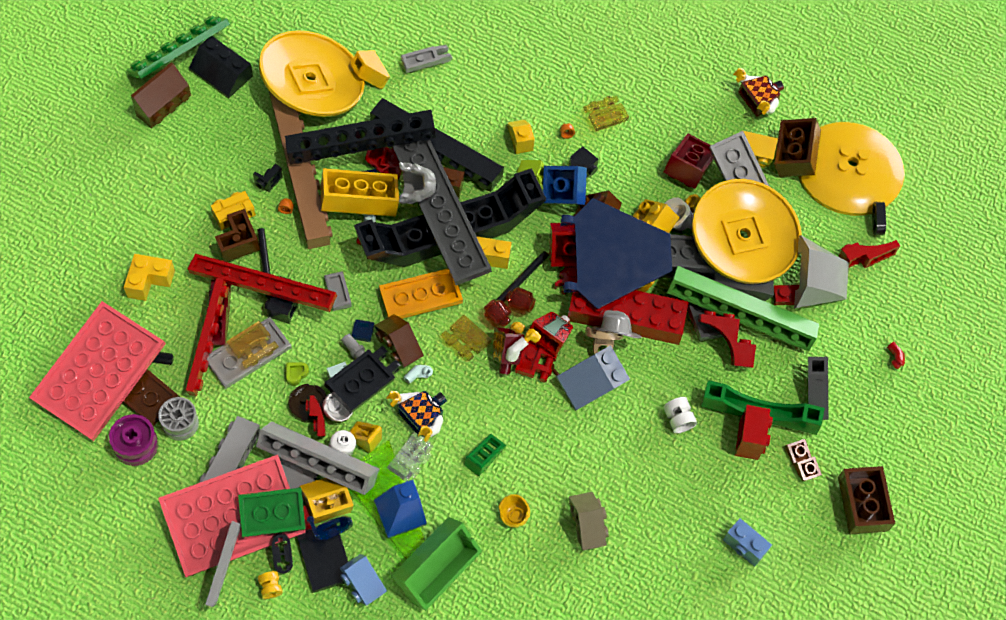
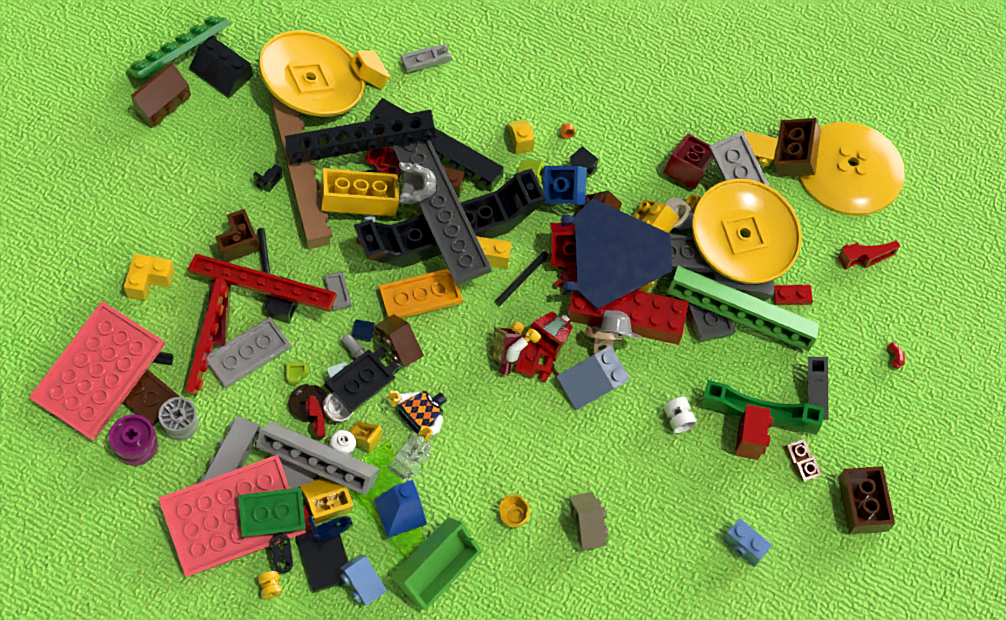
light grey tile [205,521,241,607] -> none
yellow brick [210,191,256,230] -> none
clear yellow plate [226,321,279,369] -> none
orange hinge [278,198,294,214] -> none
light aqua arm [403,365,433,384] -> none
clear yellow plate [441,315,491,361] -> none
green slope [464,434,506,476] -> none
clear red head [483,299,512,328] -> none
clear red head [506,287,536,315] -> none
clear yellow plate [584,96,629,131] -> none
red arch [698,311,756,368] -> none
torso [733,68,784,117] -> none
light grey wedge [794,235,849,309] -> none
black beam [872,202,886,236] -> none

